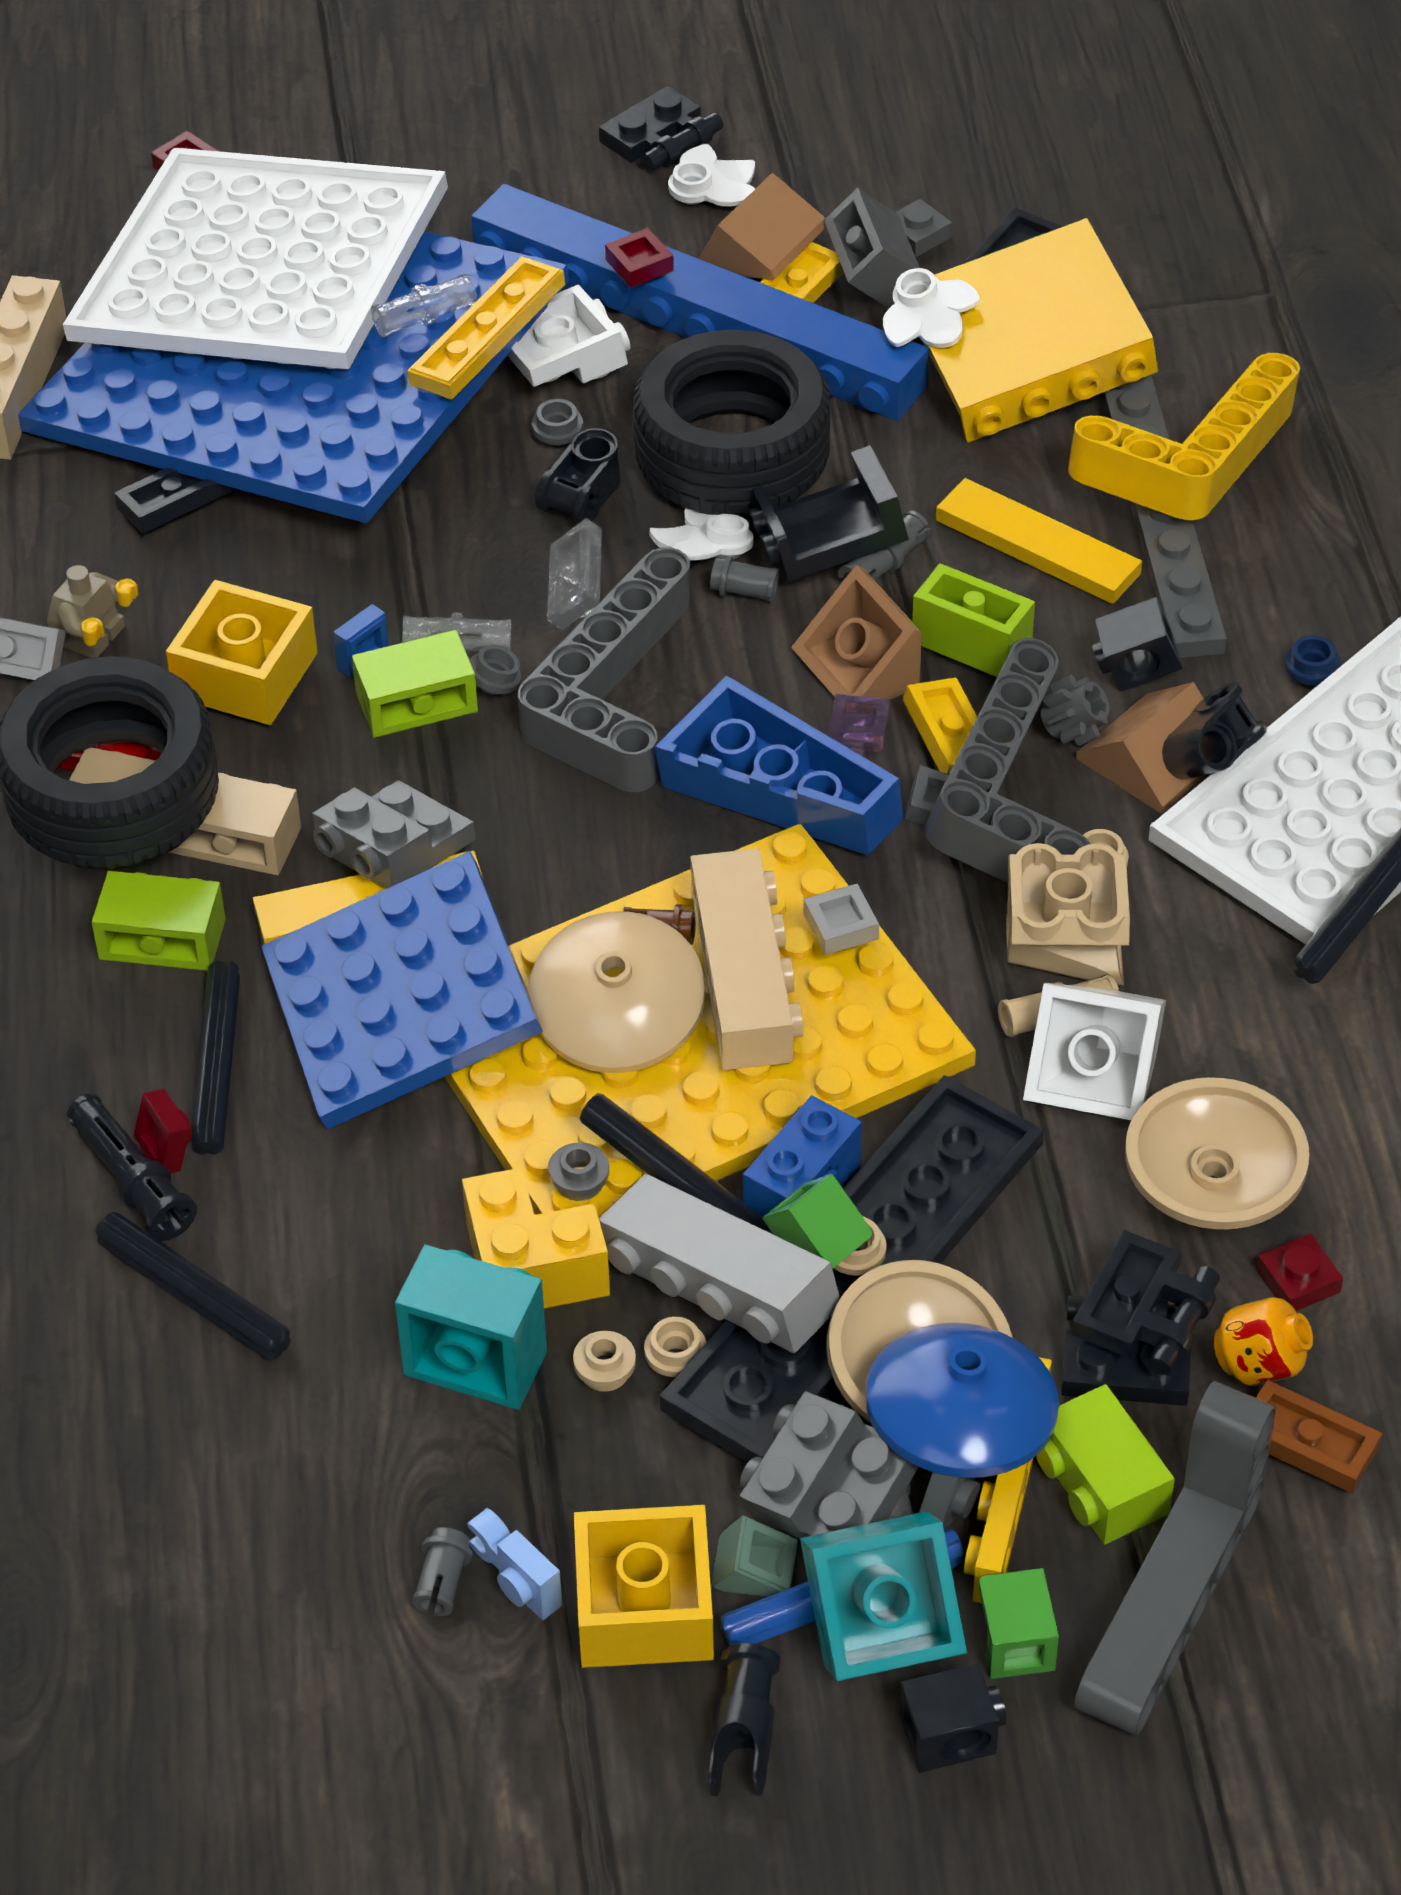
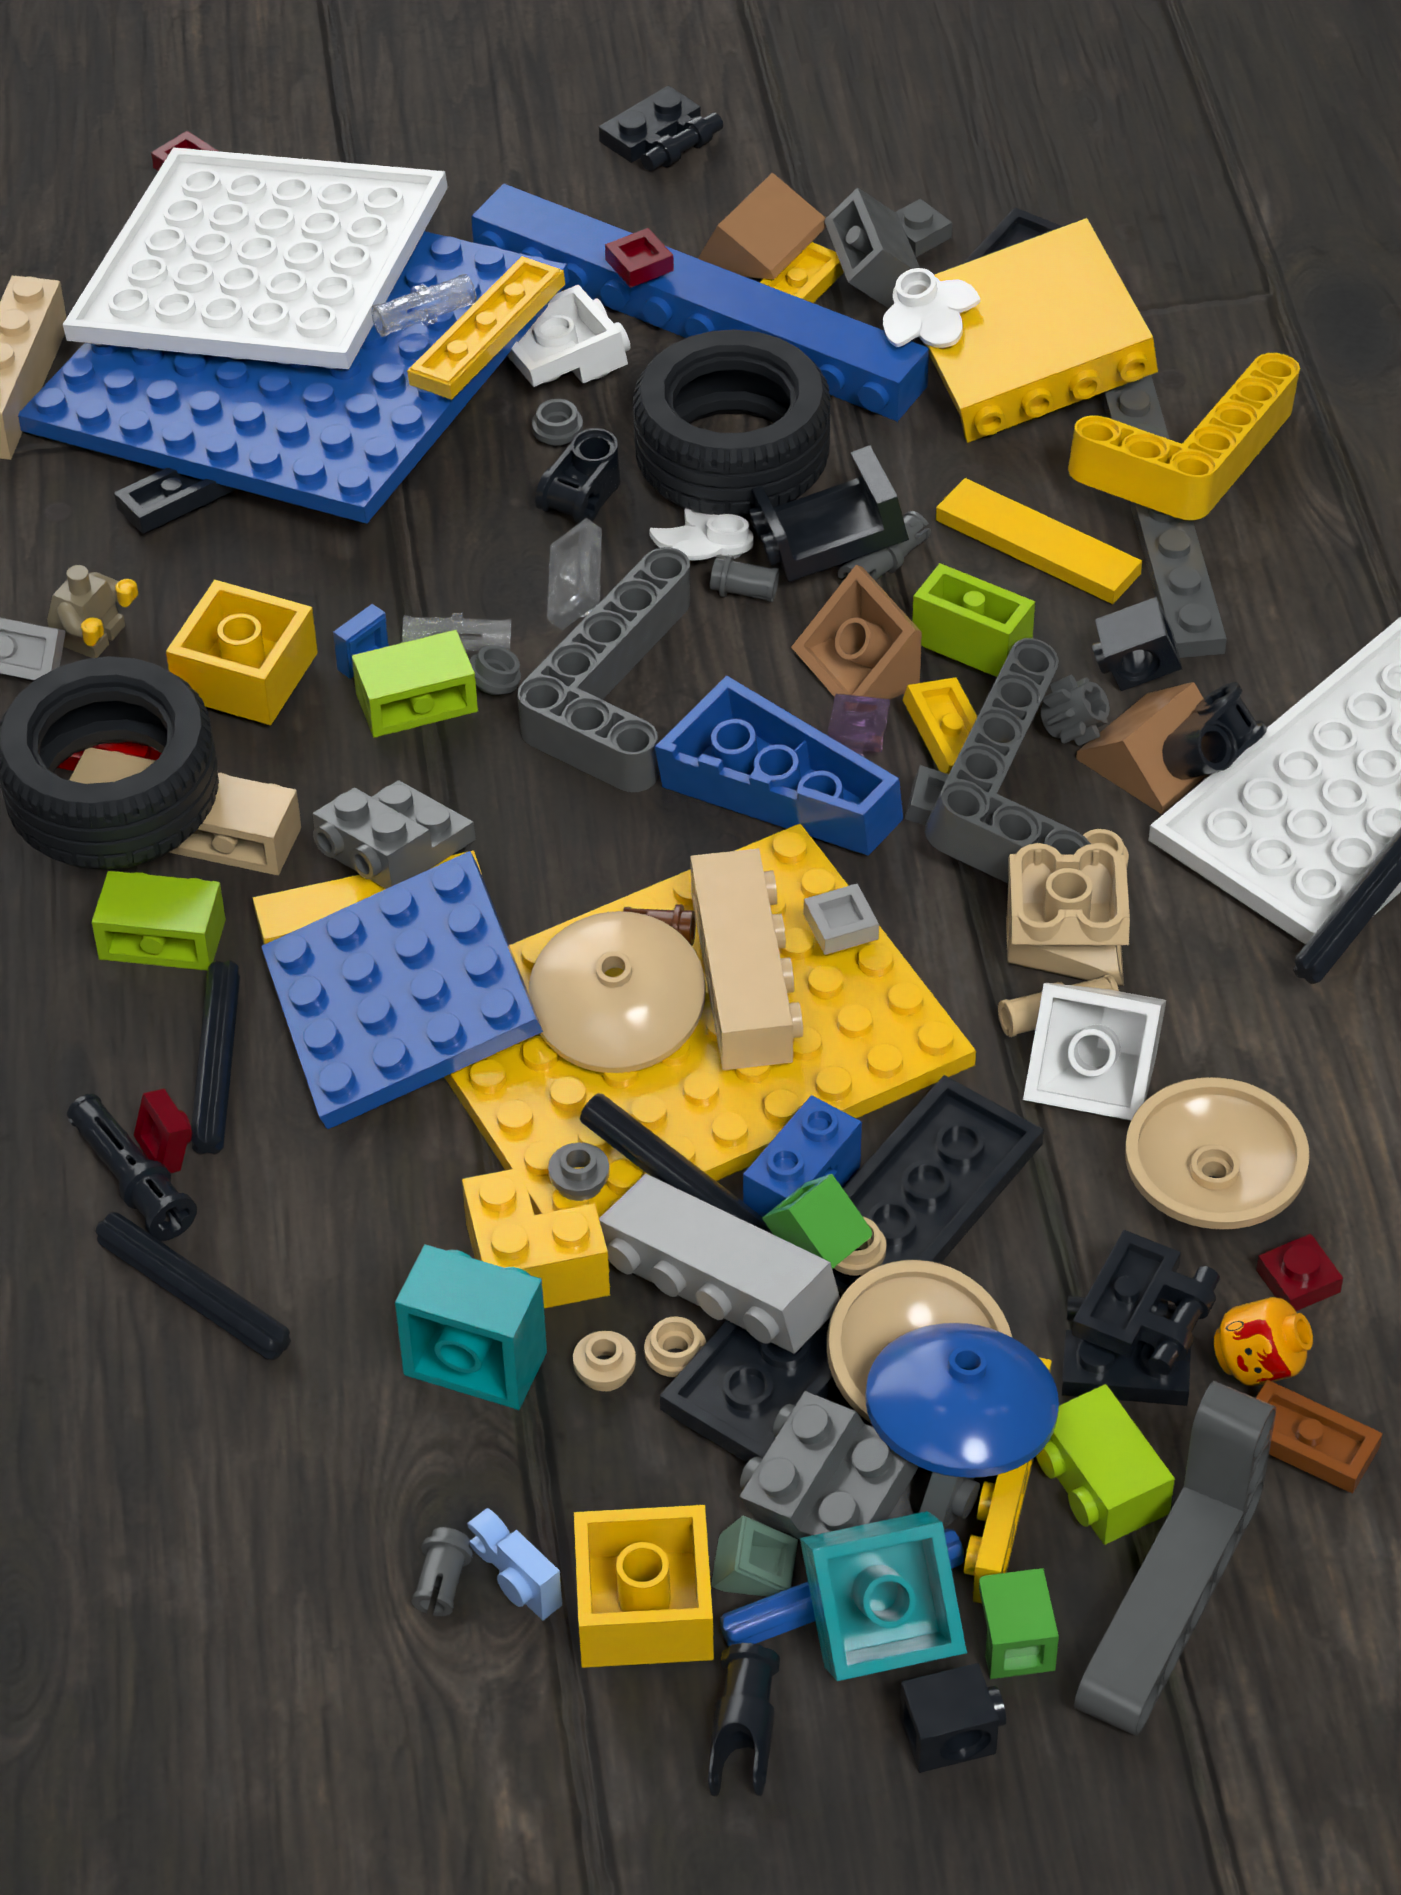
white plate [668,144,755,206] -> none
dark blue plate [1285,635,1340,685] -> none

